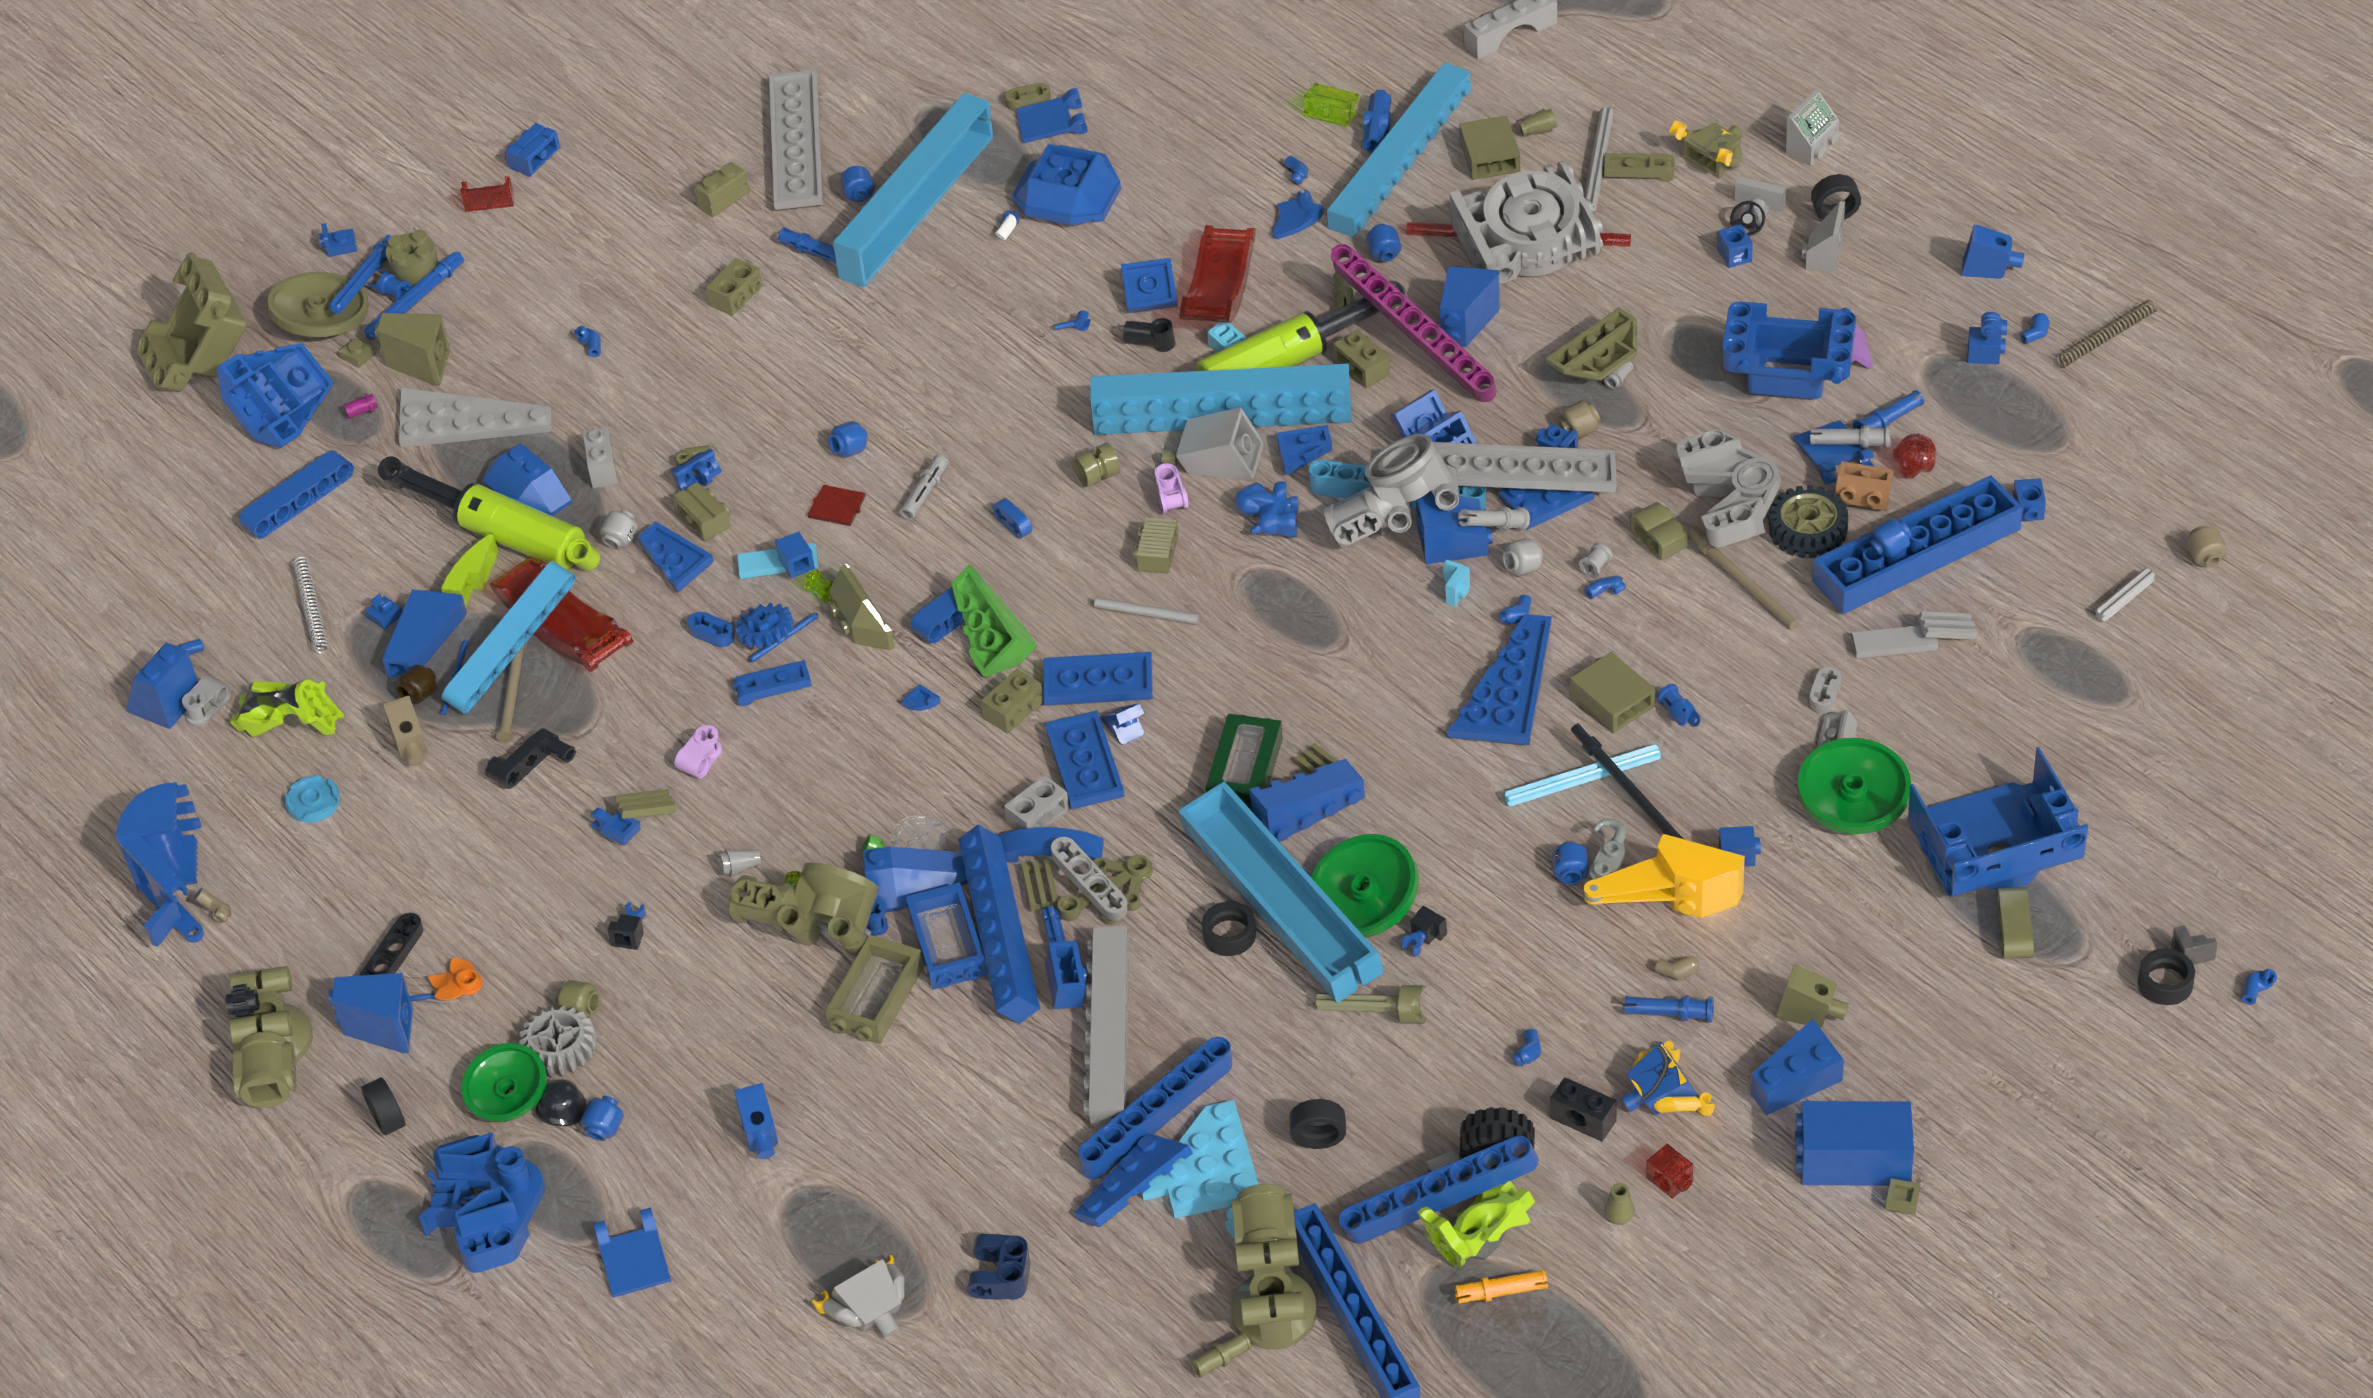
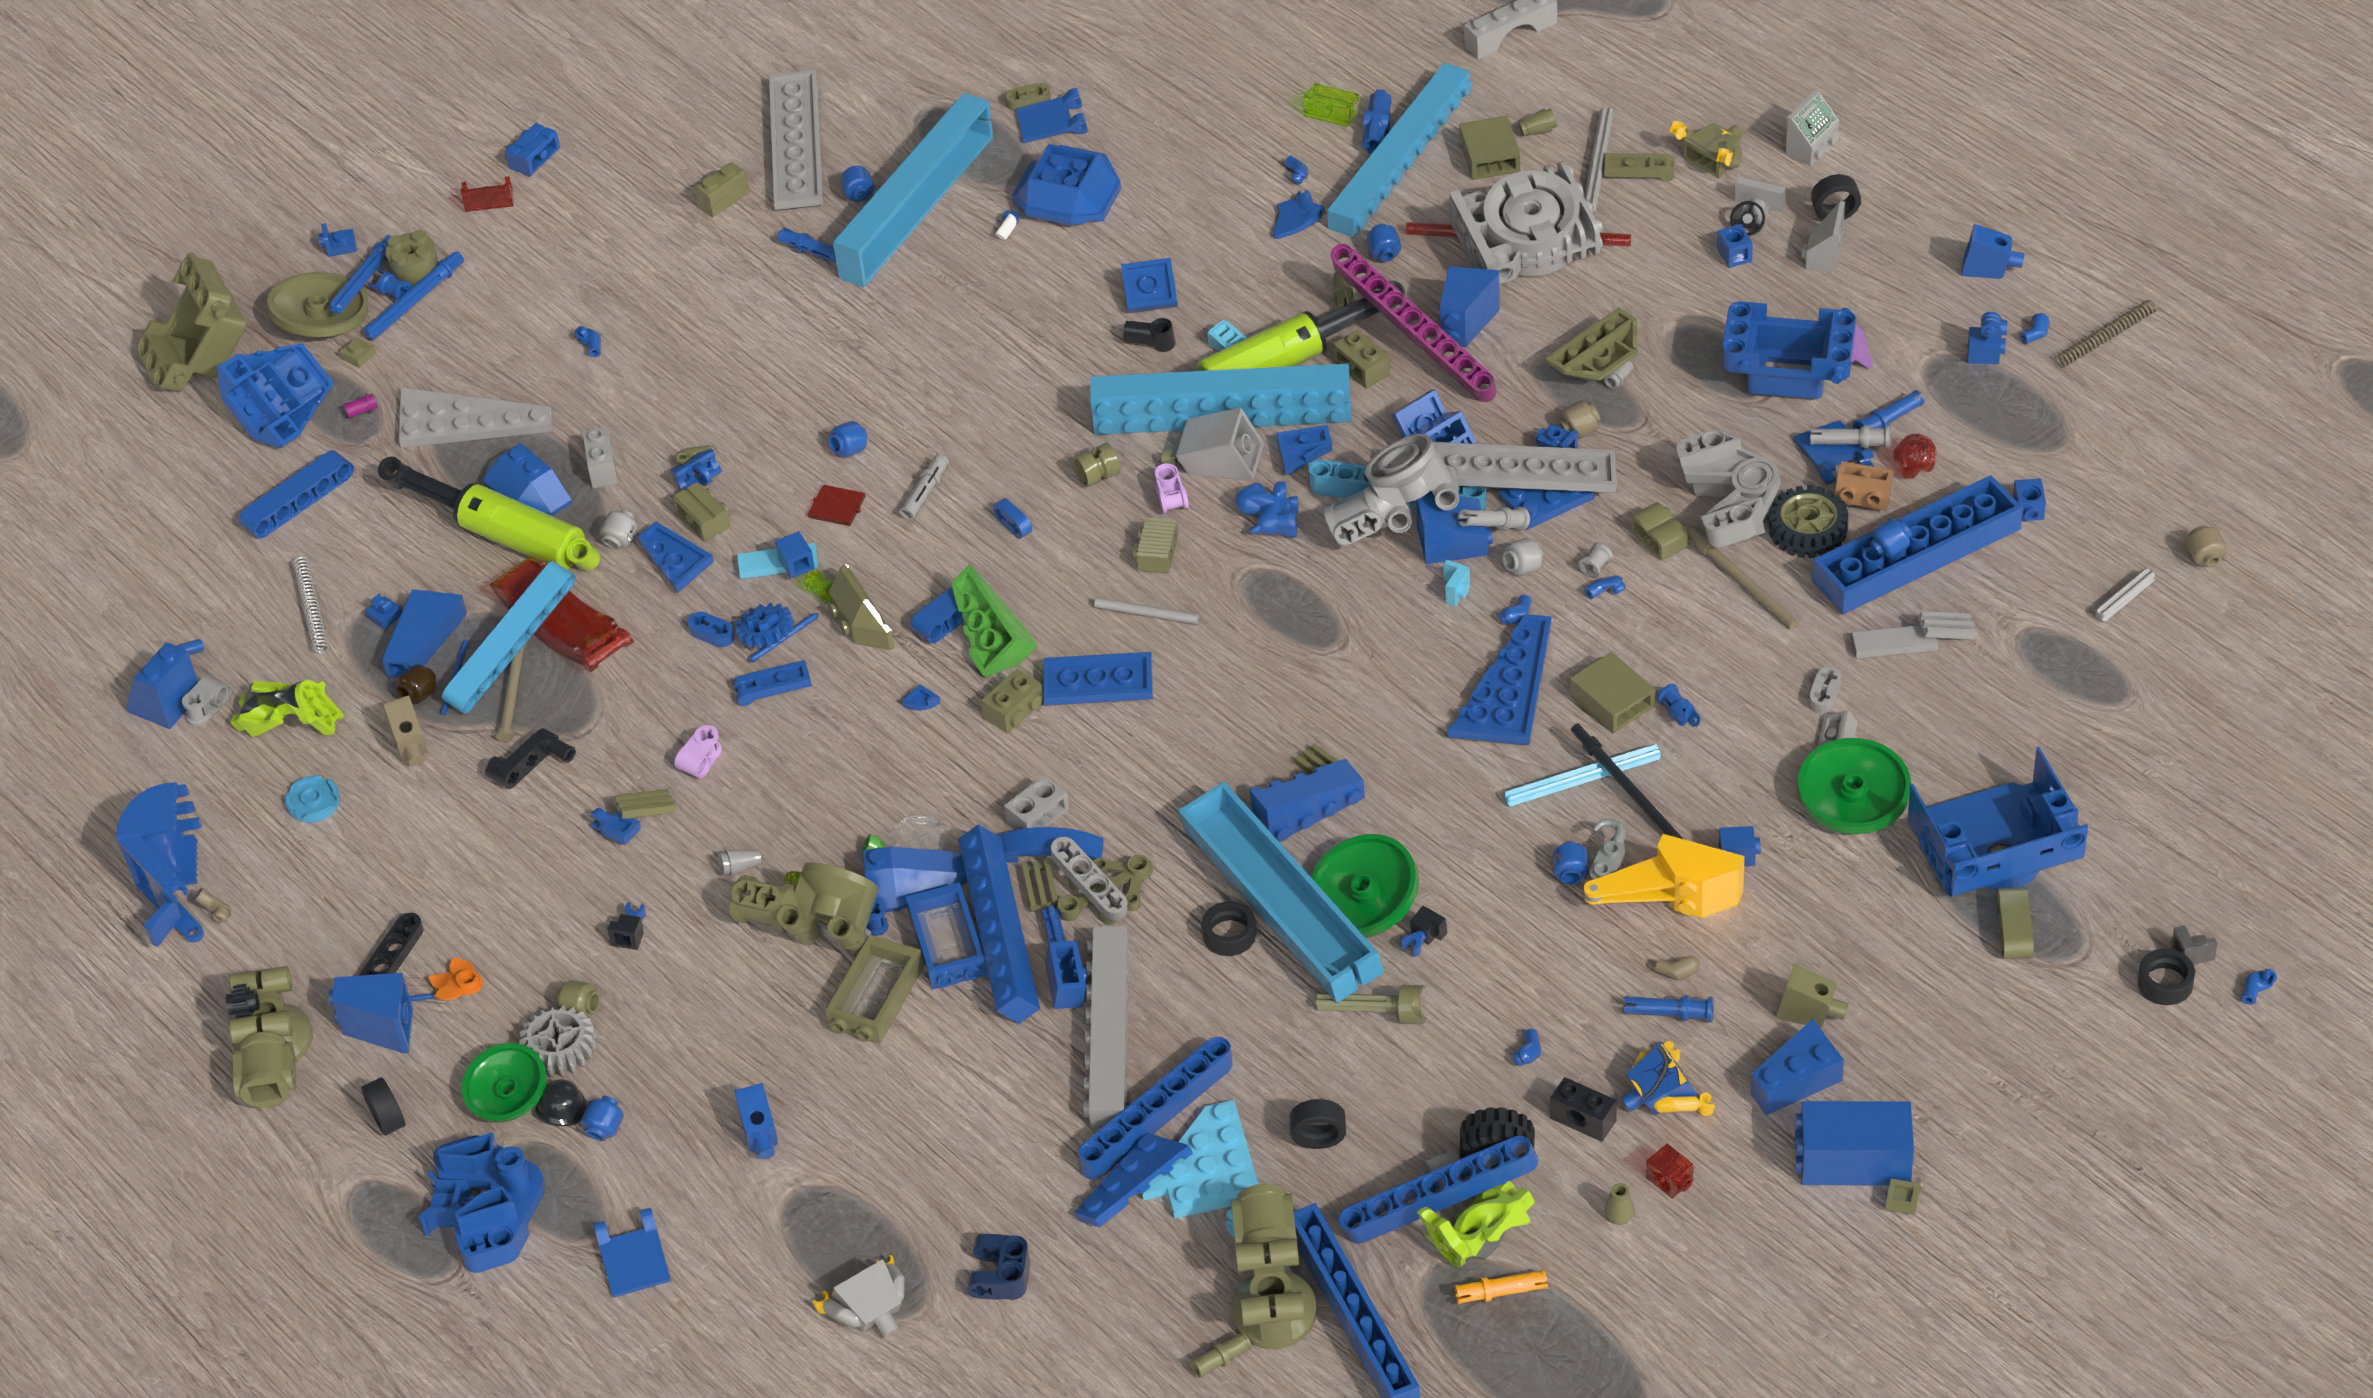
olive slope [375,313,450,386] -> none
lime slope [441,534,499,608] -> none
olive brick [706,258,762,316] -> none
blue plate [1045,711,1125,810] -> none
blue hand [1054,311,1091,331] -> none
slope [1101,704,1144,744] -> none
clear red windscreen [1179,225,1256,323] -> none
dark green piece [1205,713,1283,811] -> none

